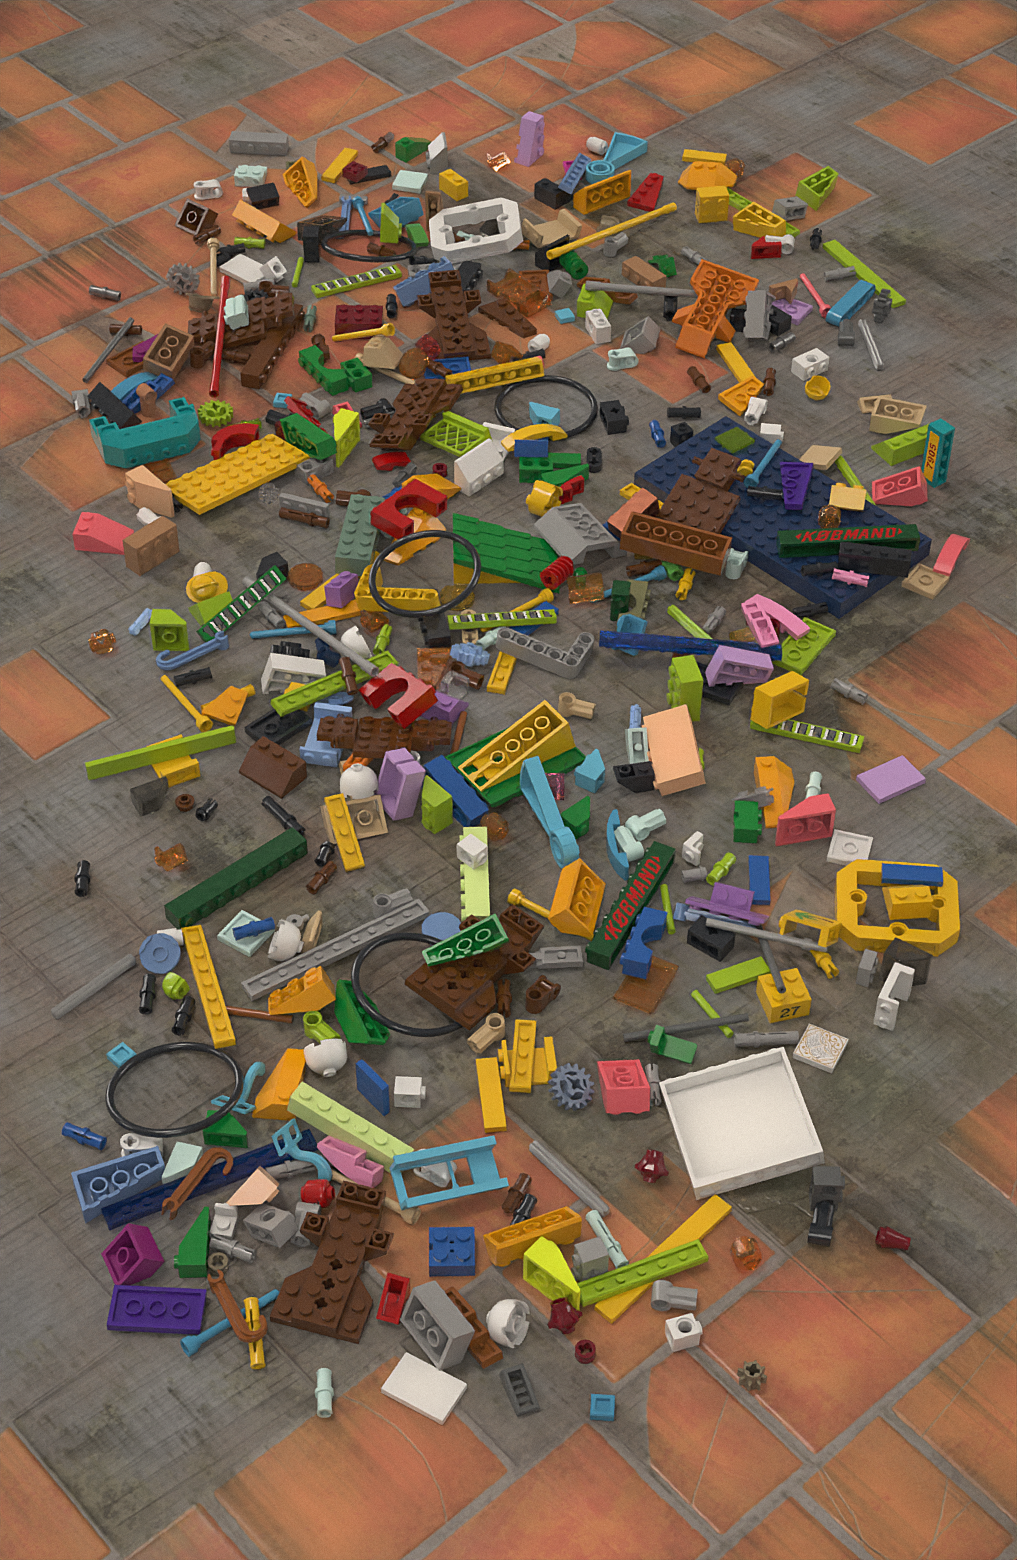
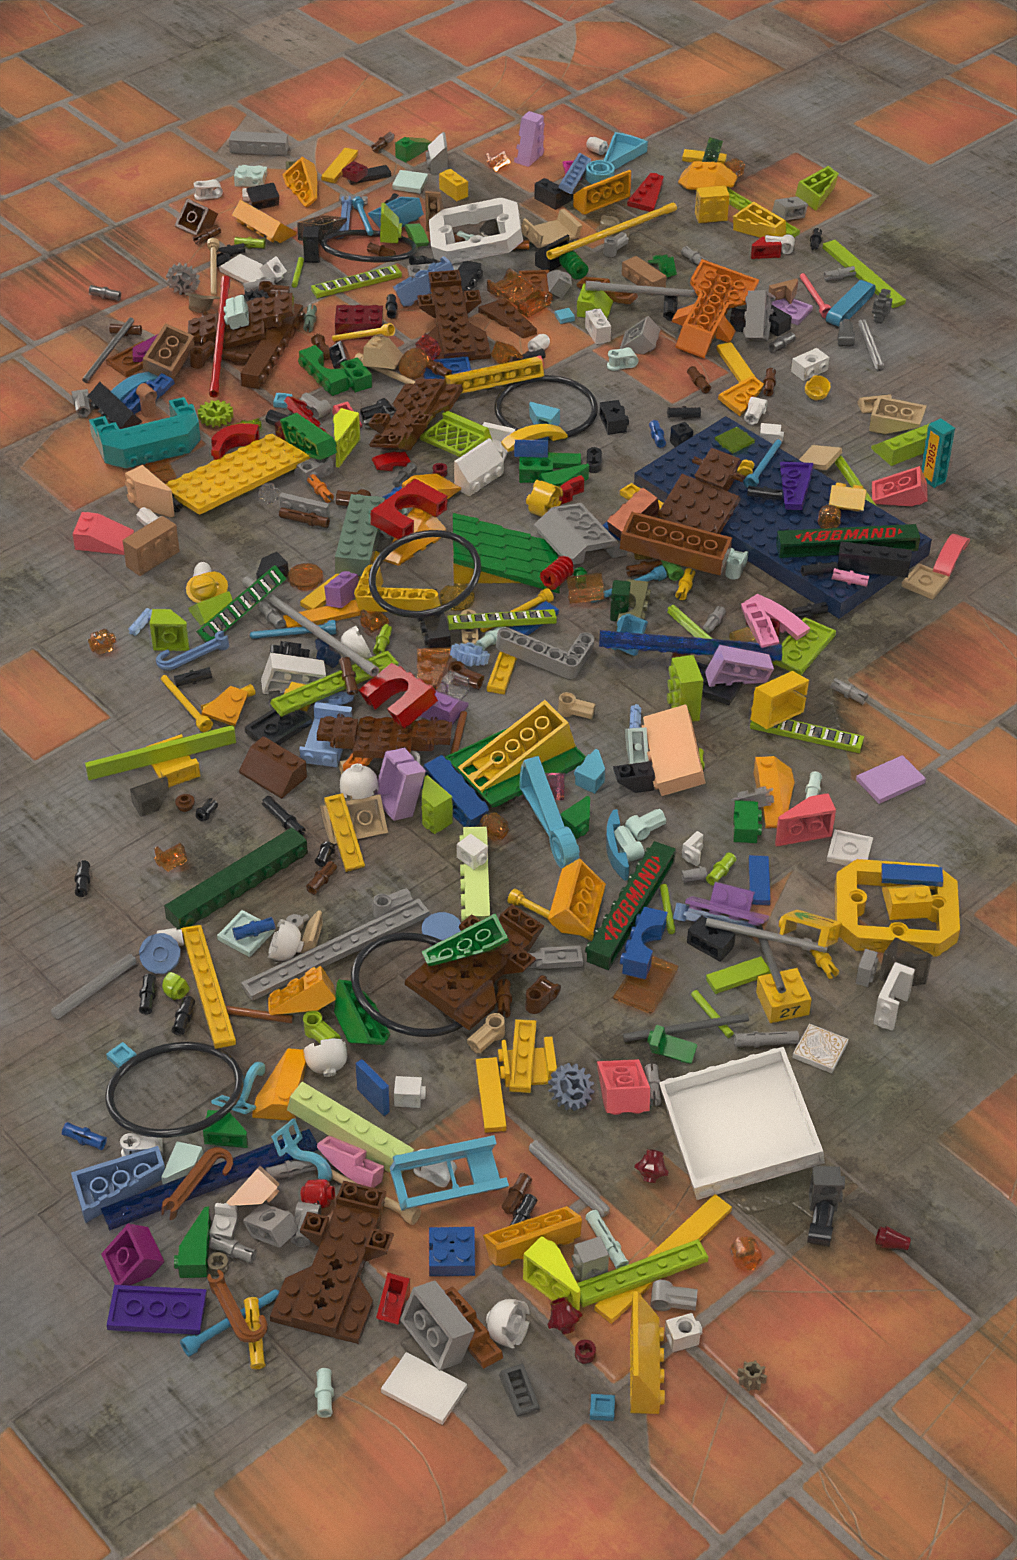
none -> black slope [329,341,351,369]
none -> yellow slope [630,1291,665,1414]
none -> clear green brick [702,137,723,163]

